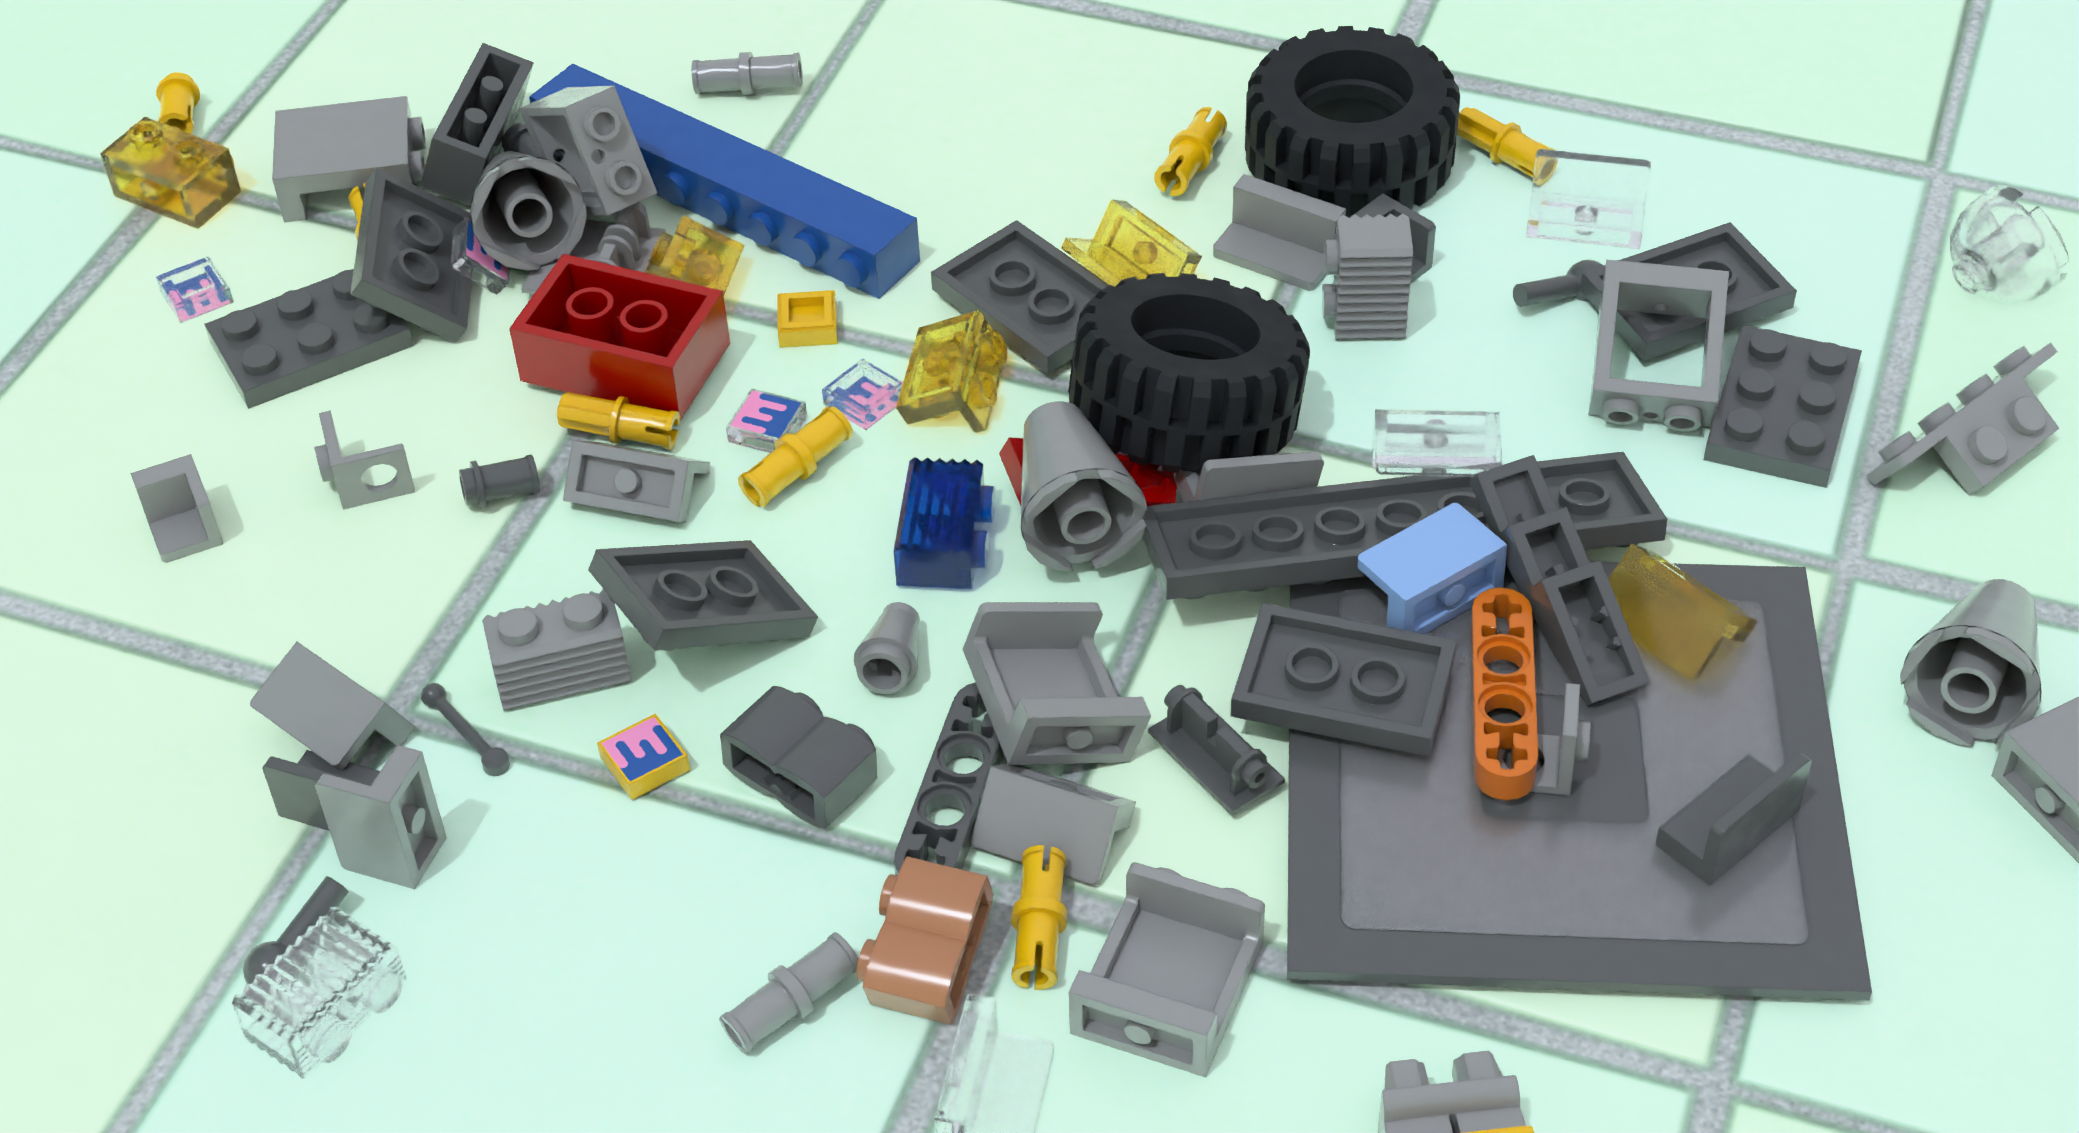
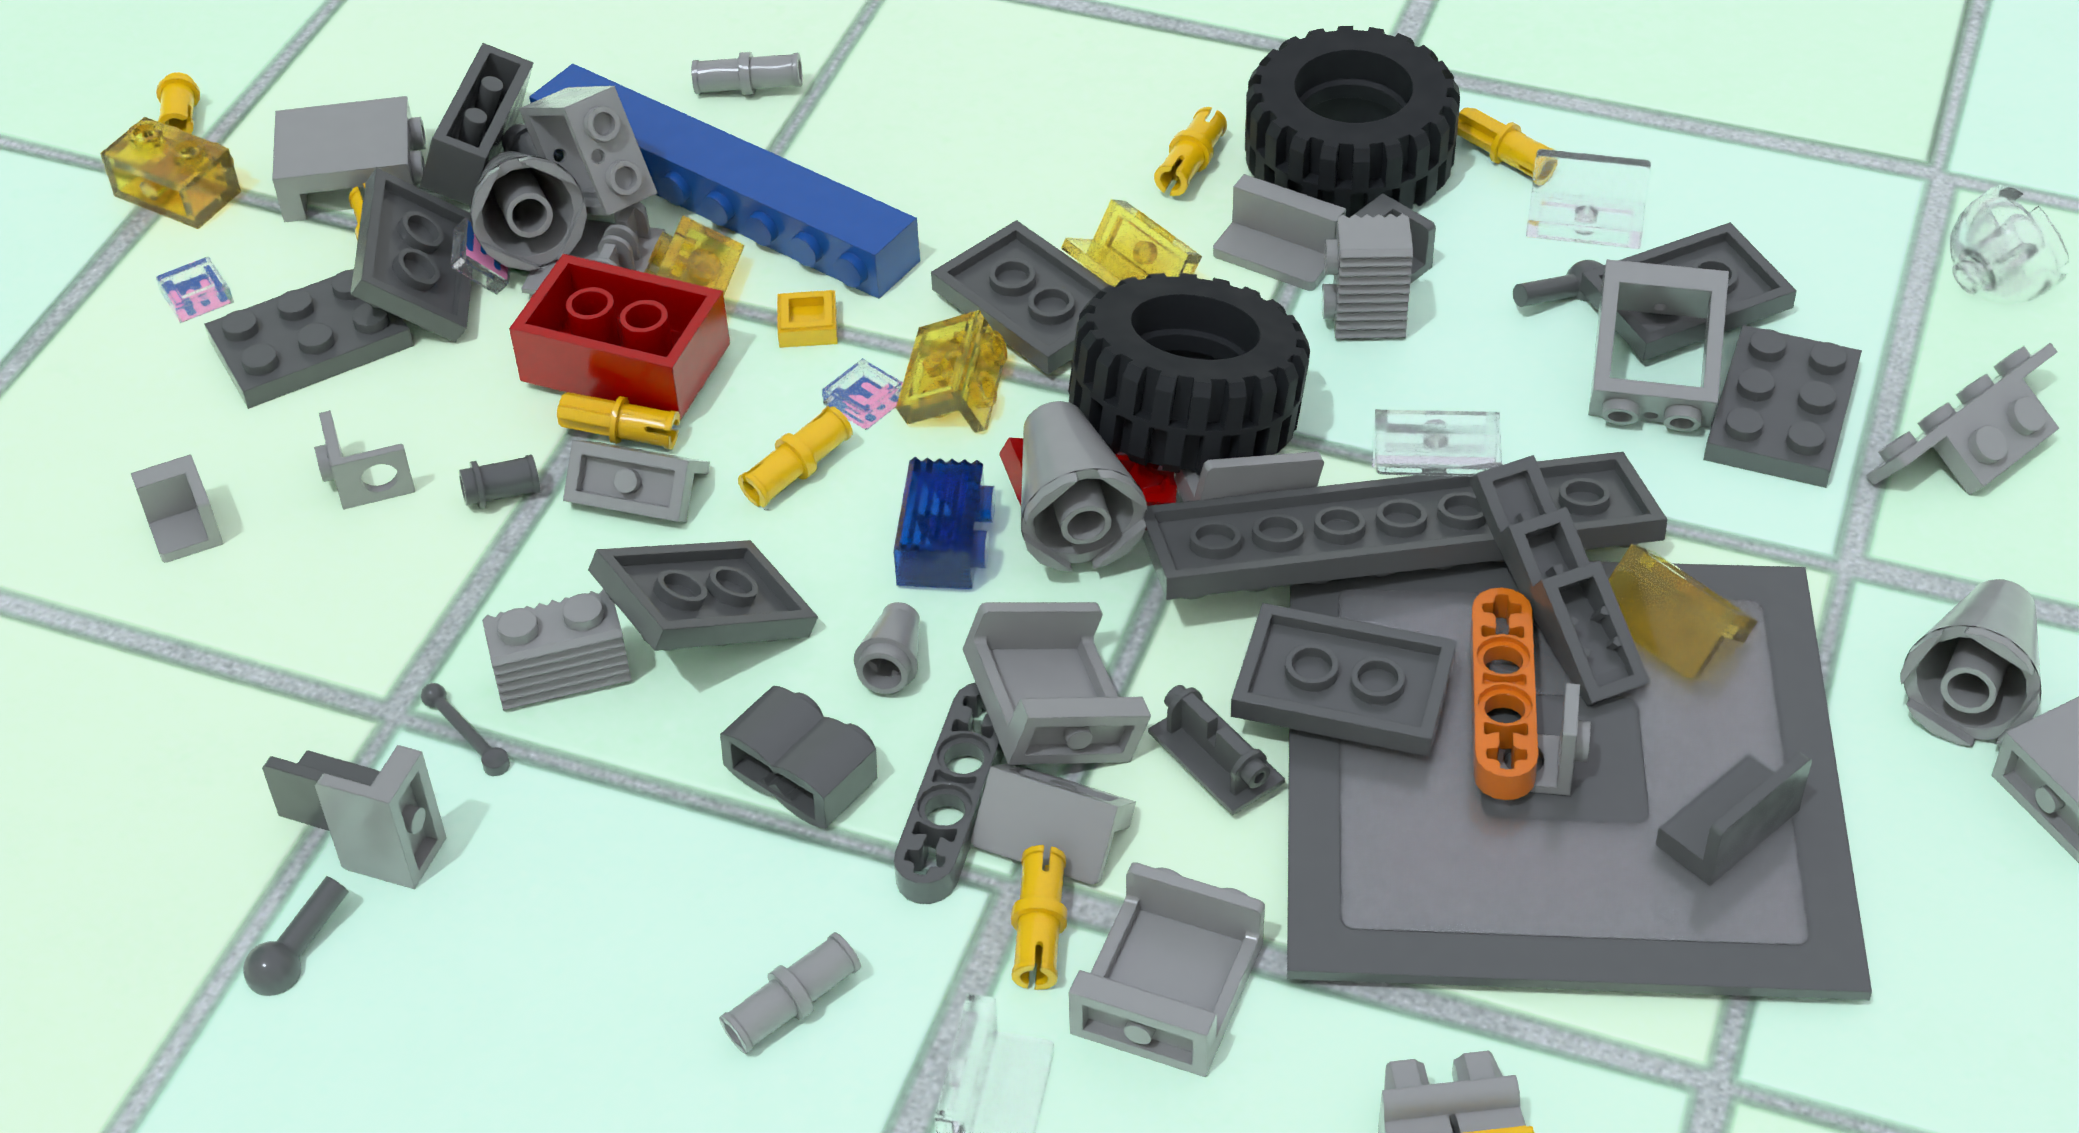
clear brick [231,907,407,1079] -> none
light grey panel [250,641,416,770] -> none
tile [597,713,690,800] -> none
tile [726,388,807,453] -> none
nougat brick [856,857,994,1025] -> none
light blue panel [1357,503,1507,634] -> none

